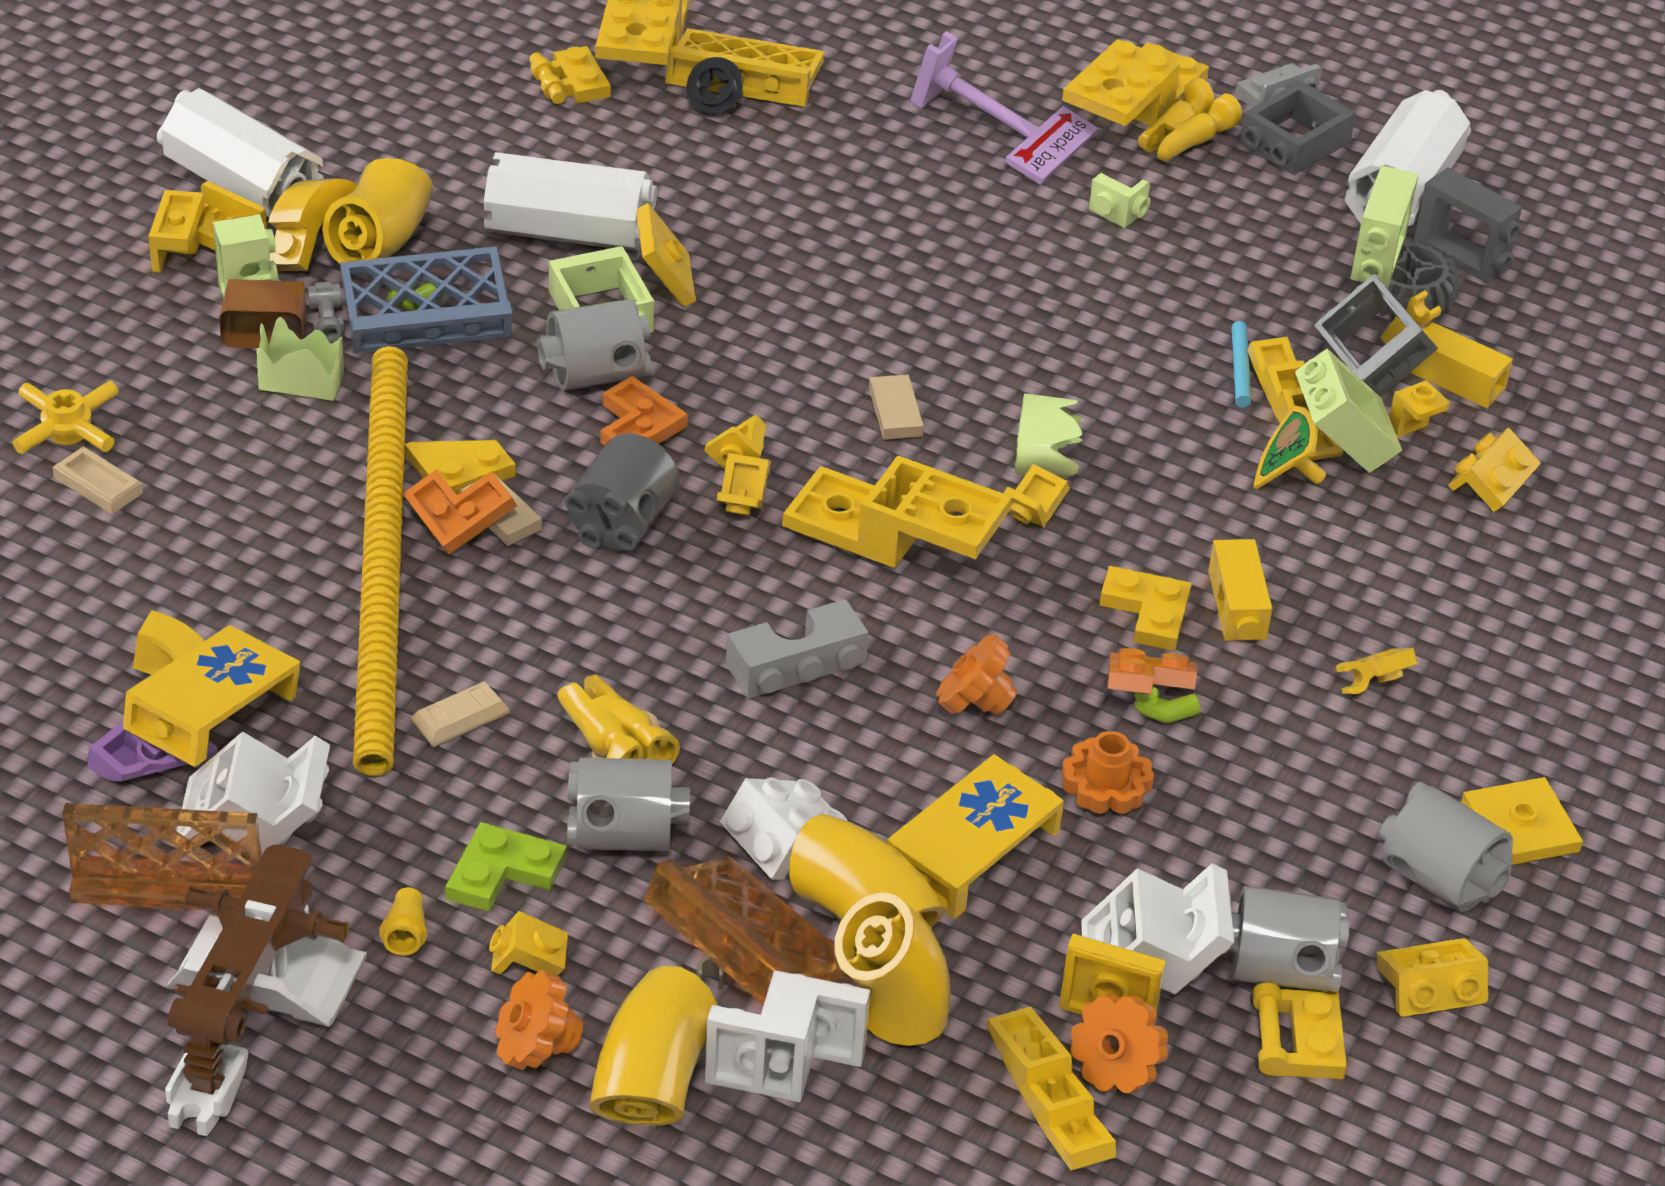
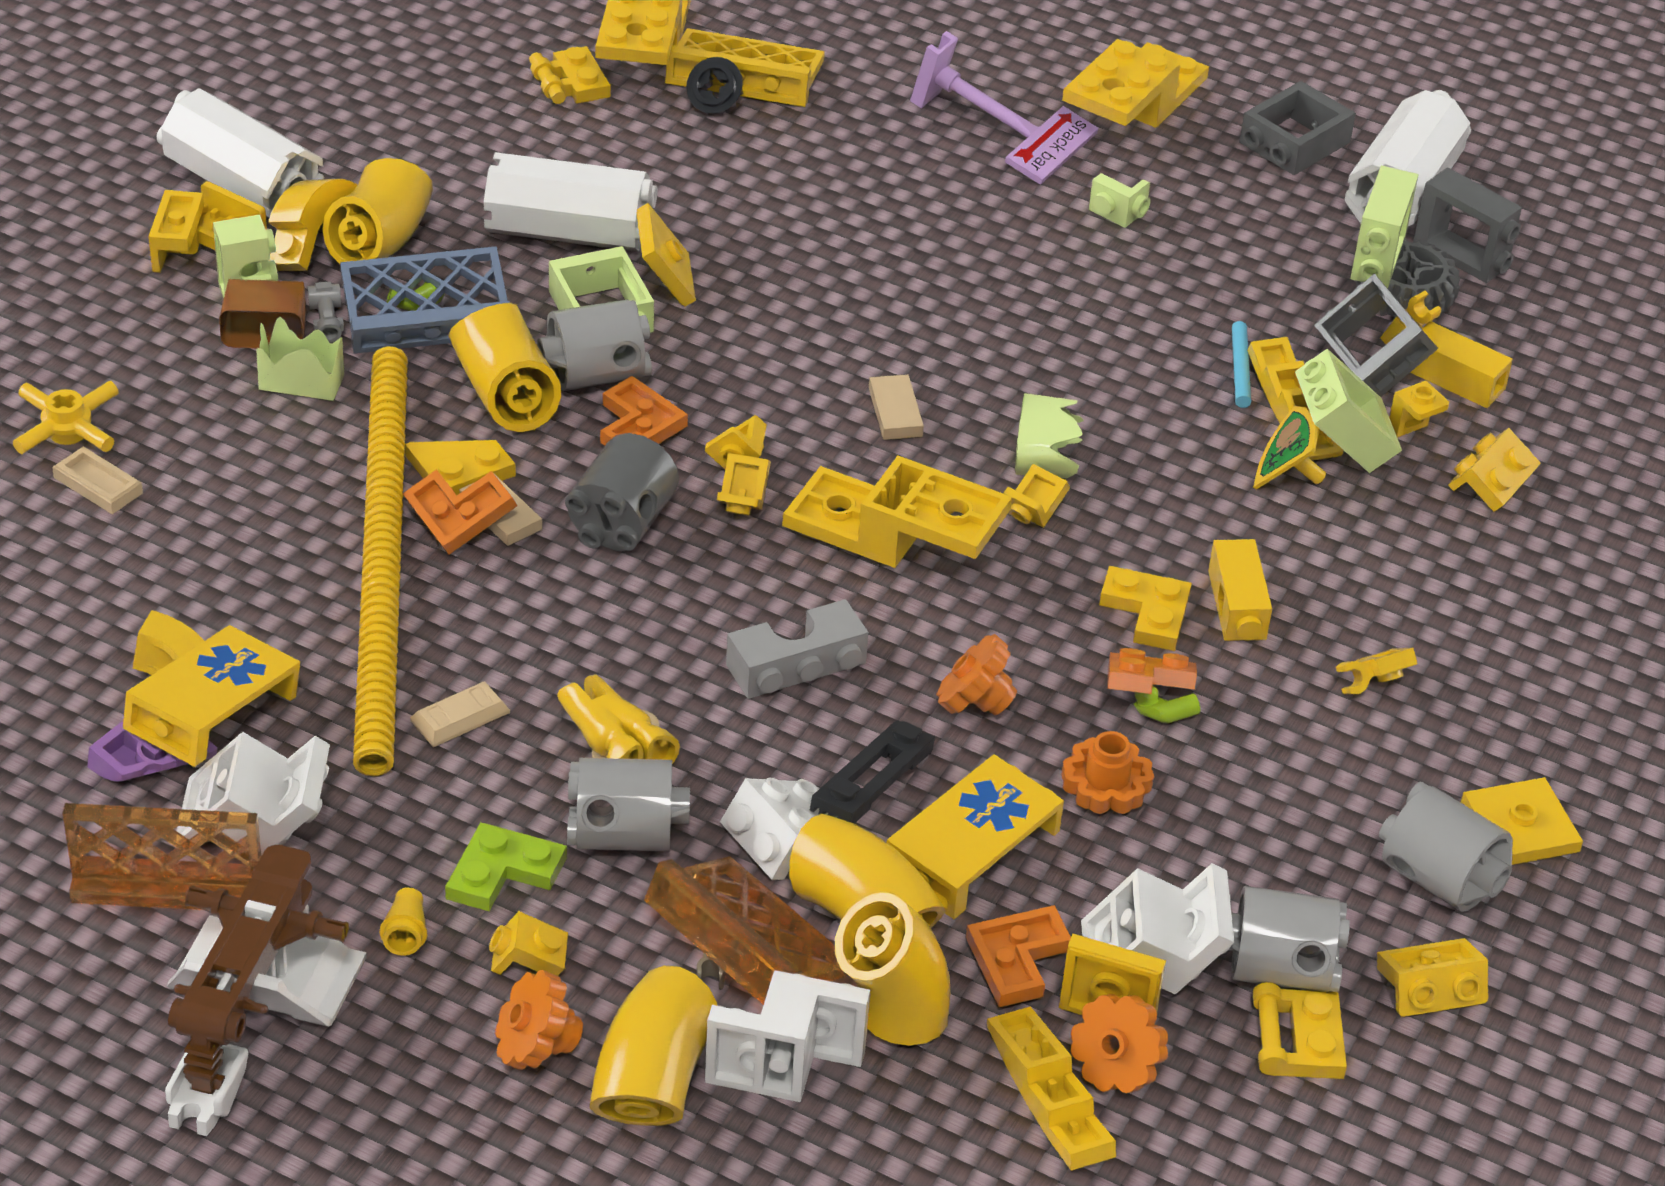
yellow piece [1138,78,1242,162] -> none
light grey bracket [1235,63,1322,108] -> none
none -> yellow brick [448,303,561,432]
none -> black container [809,720,935,824]
none -> orange plate [966,905,1071,1007]

